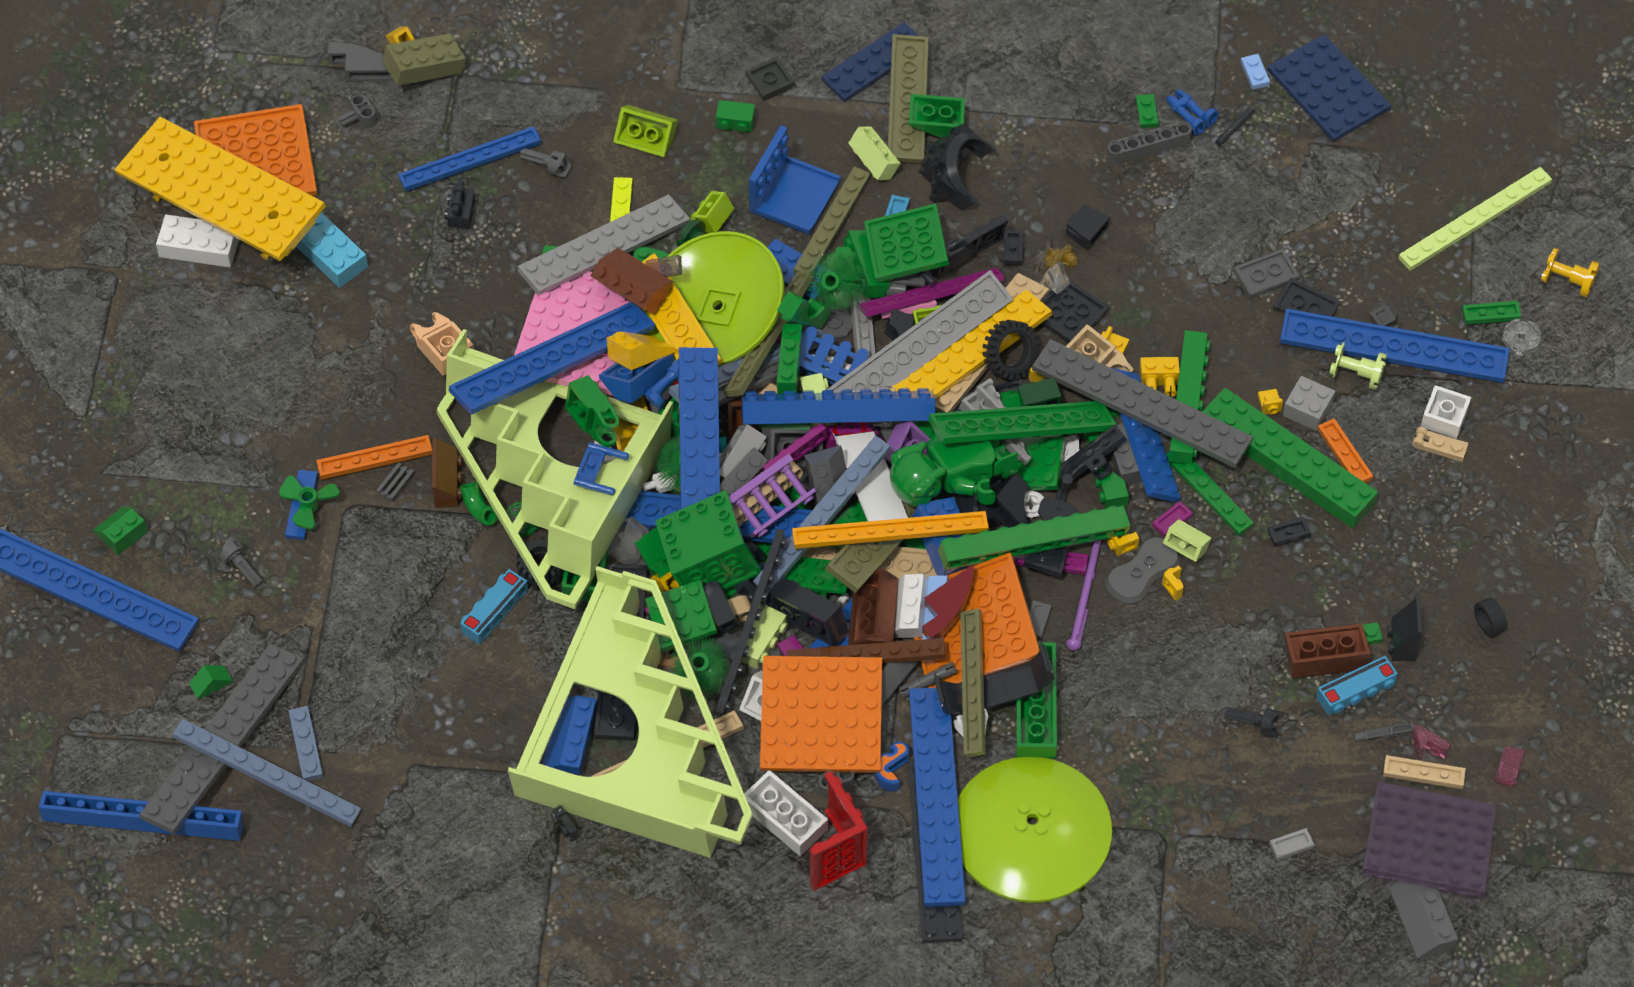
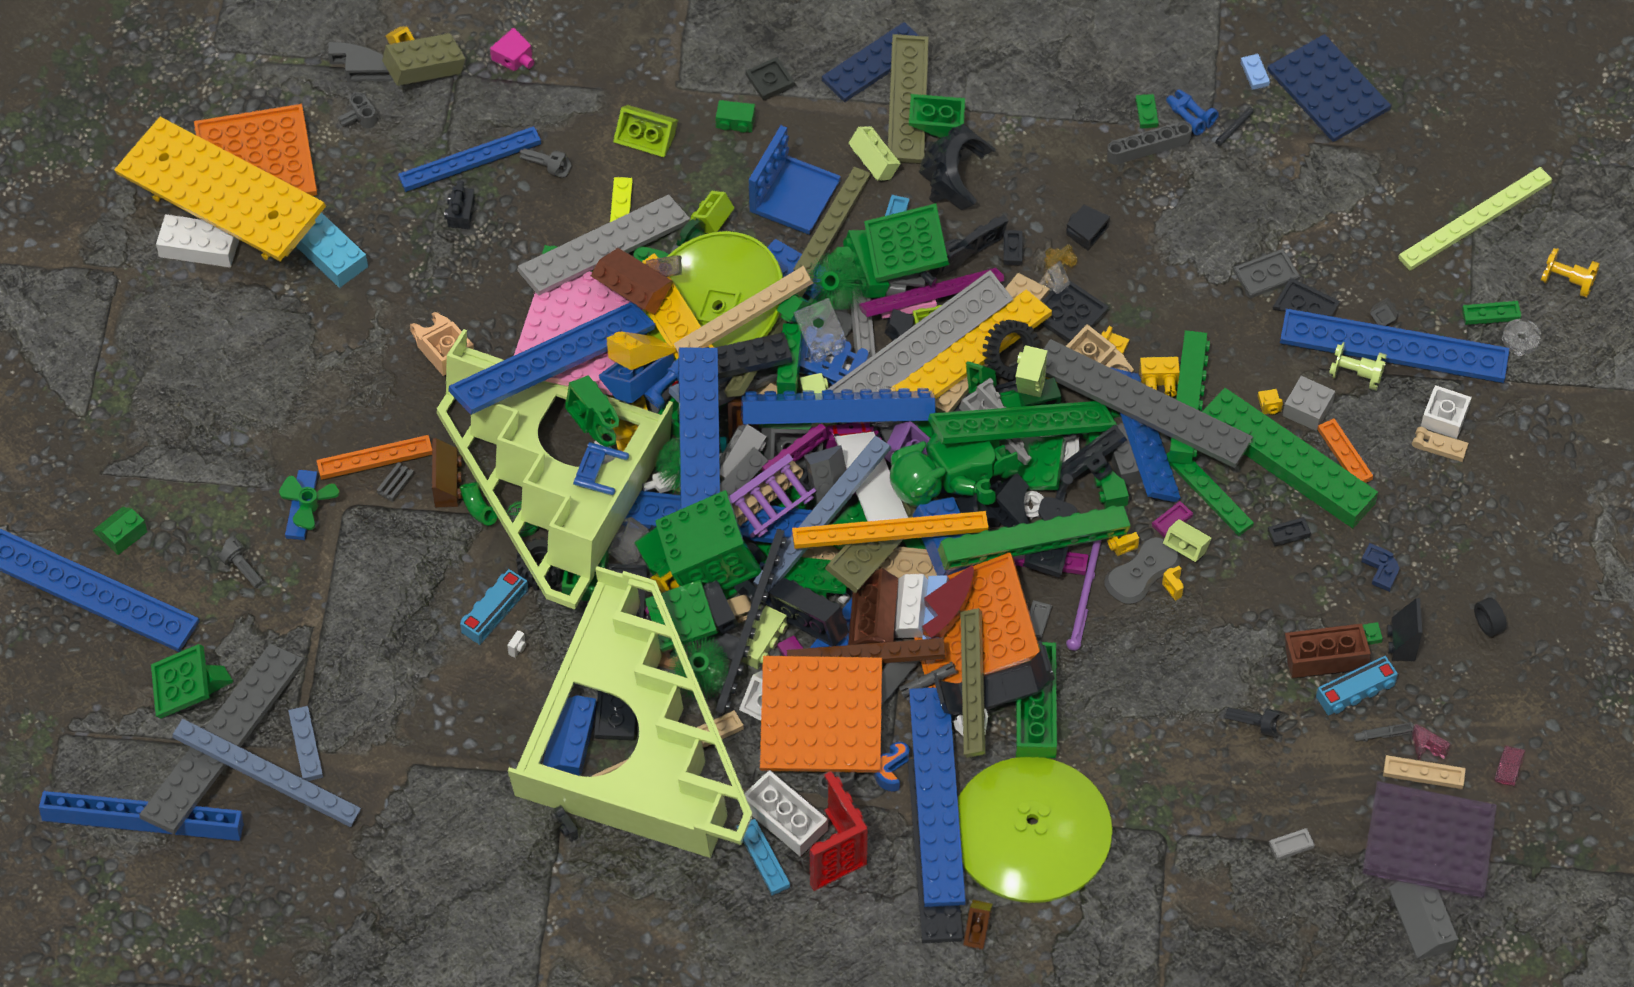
none -> green plate [151,644,209,719]
none -> dark pink torso [490,28,535,71]
none -> white plate [508,630,526,658]
none -> tan plate [674,266,813,351]
none -> black plate [715,332,793,379]
none -> dark azure plate [737,819,790,895]
none -> clear bracket [793,298,847,363]
none -> reddish brown slope [963,900,993,949]
none -> green slope [966,361,997,394]
none -> yellowish green wedge [1016,345,1047,397]
none -> dark blue plate [1361,543,1399,592]

